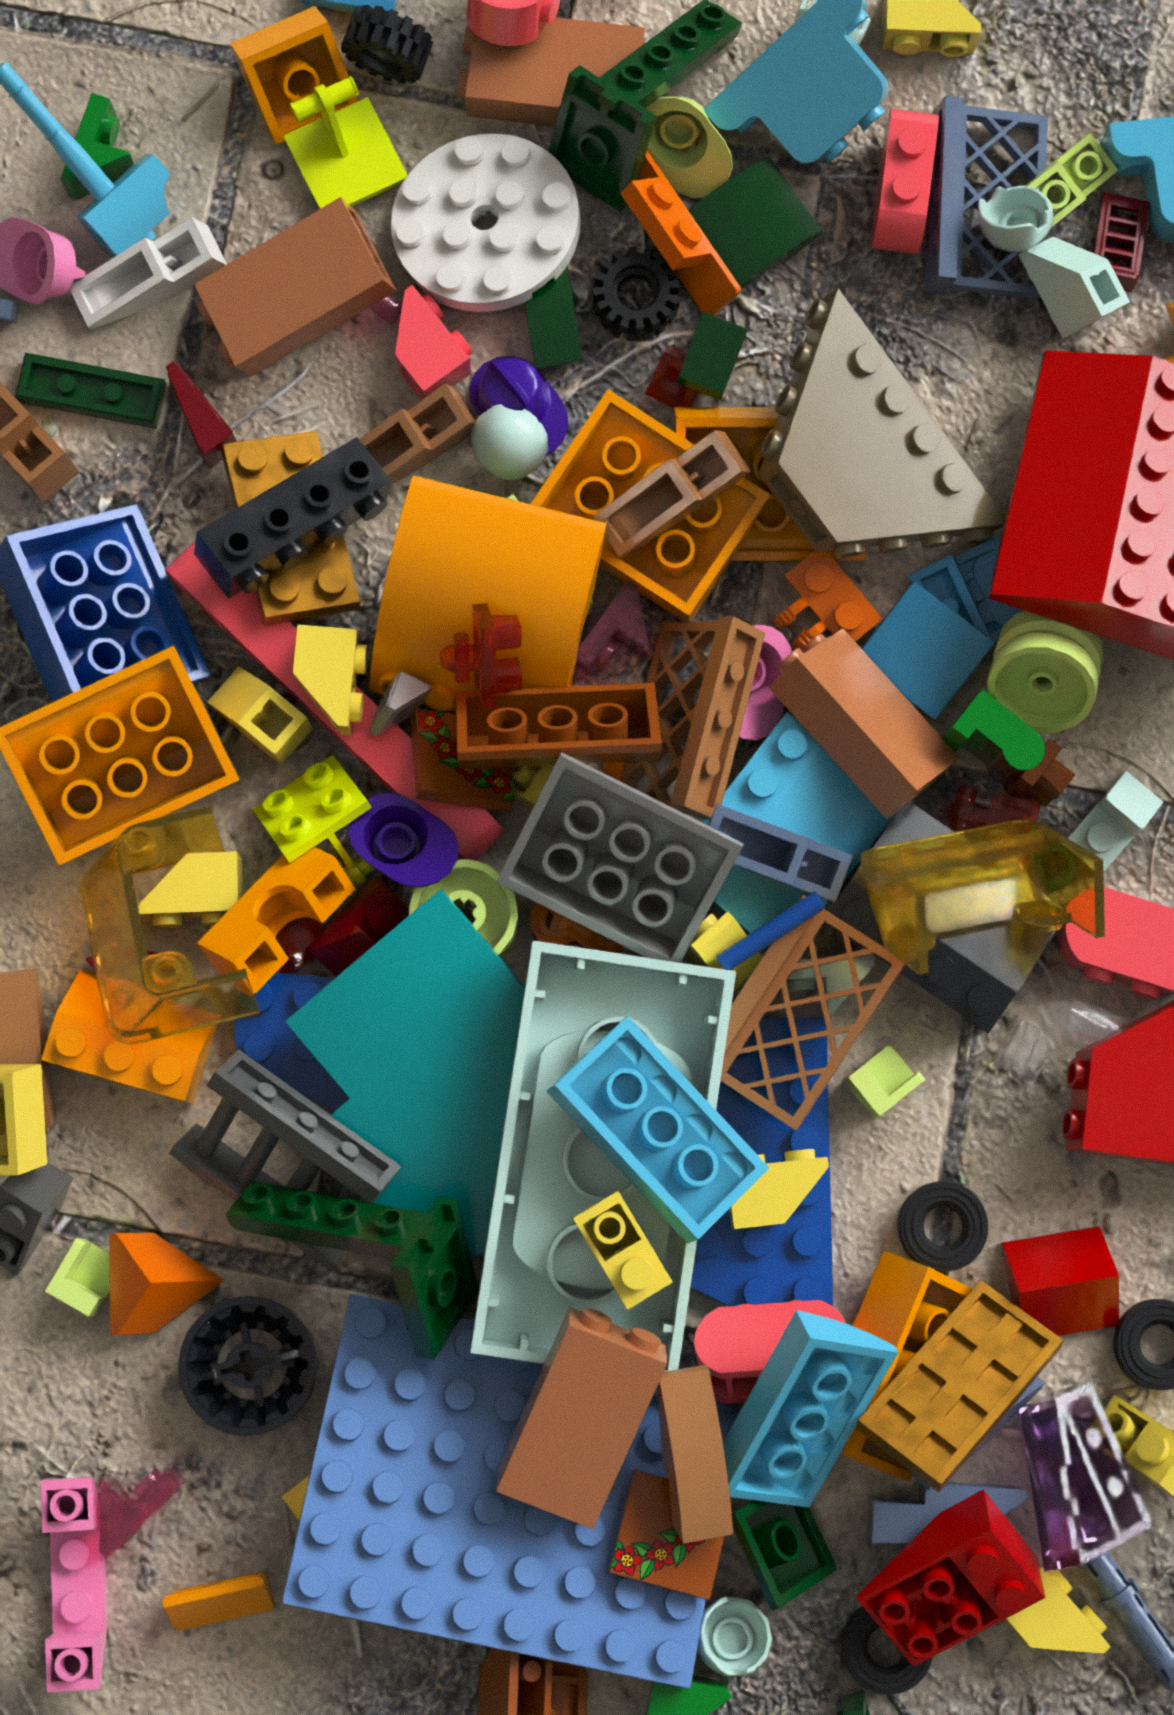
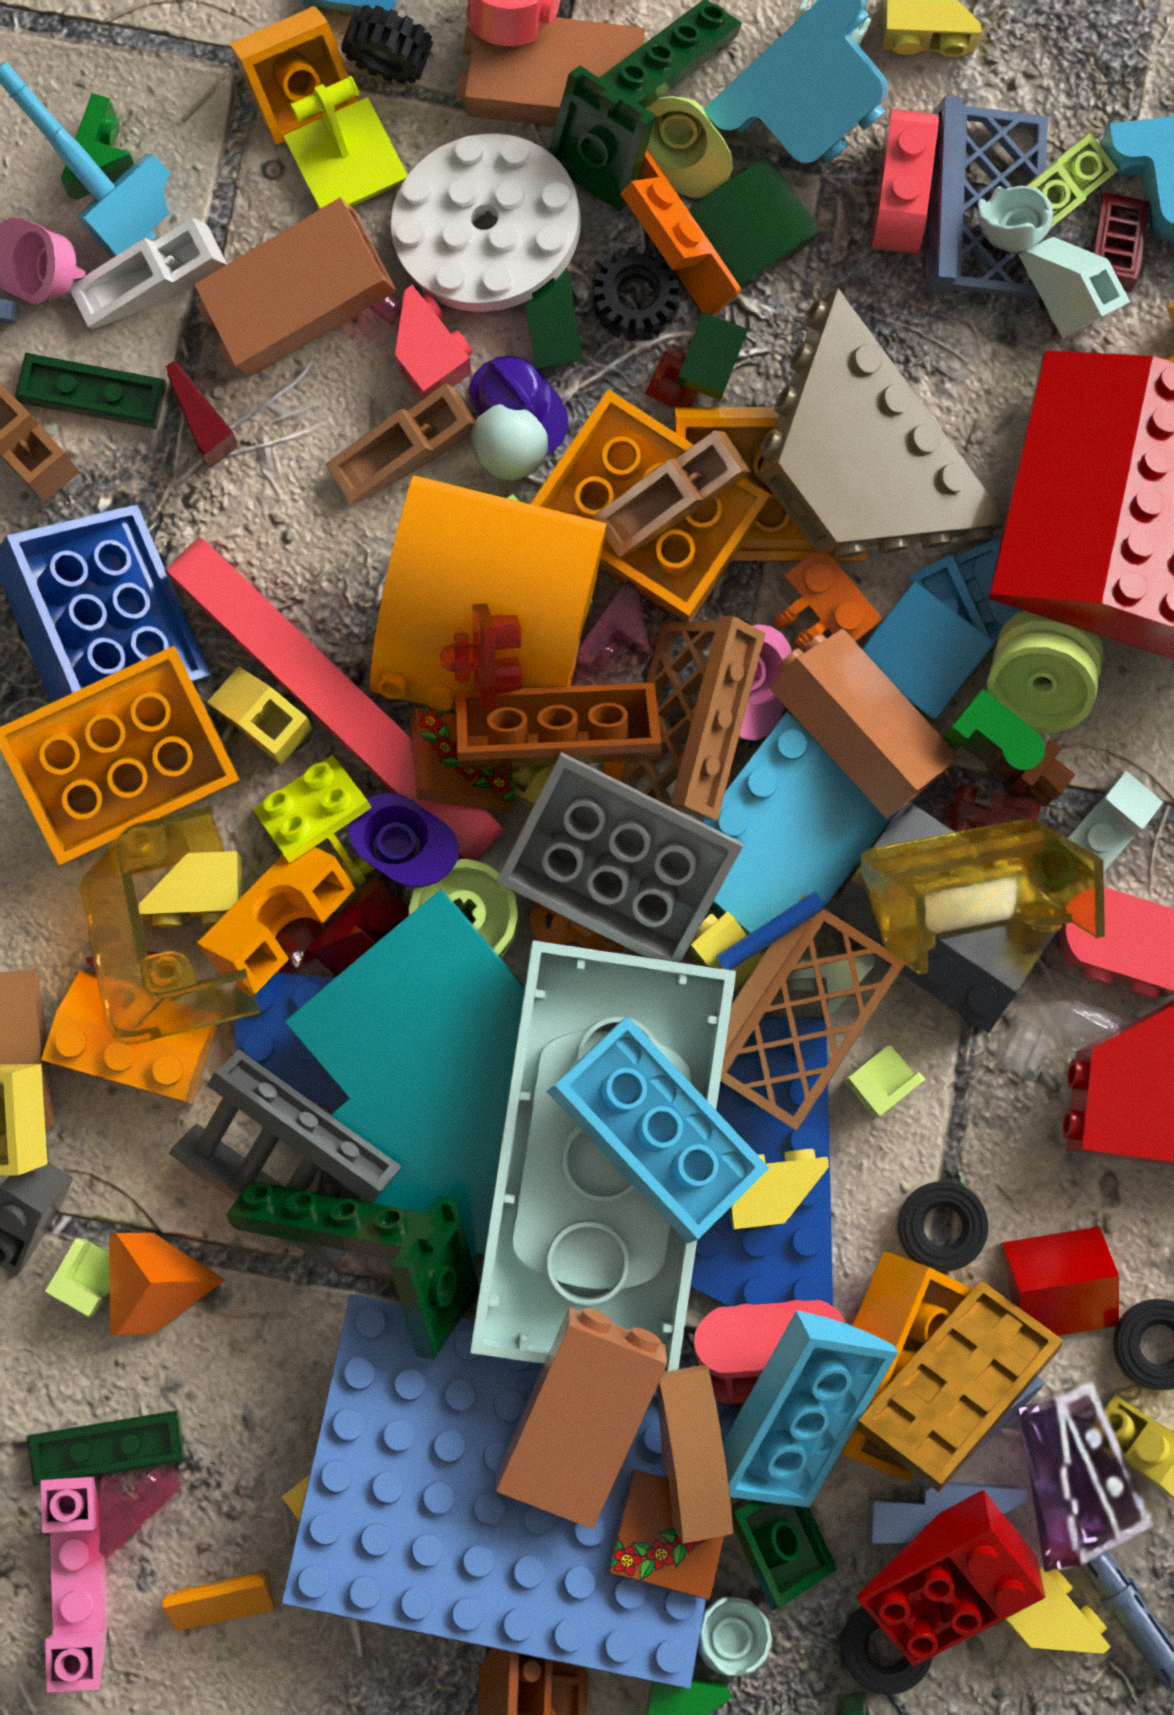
black gear [178,1296,319,1436] -> none
black brick [194,437,392,599] -> none
pearl gold plate [221,431,360,625] -> none
light yellow slope [293,624,368,736] -> none
light grey slope [370,671,431,736] -> none
light yellow slope [573,1190,673,1310] -> none
sand blue slope [708,804,853,902] -> none
none -> dark green tile [27,1410,186,1486]

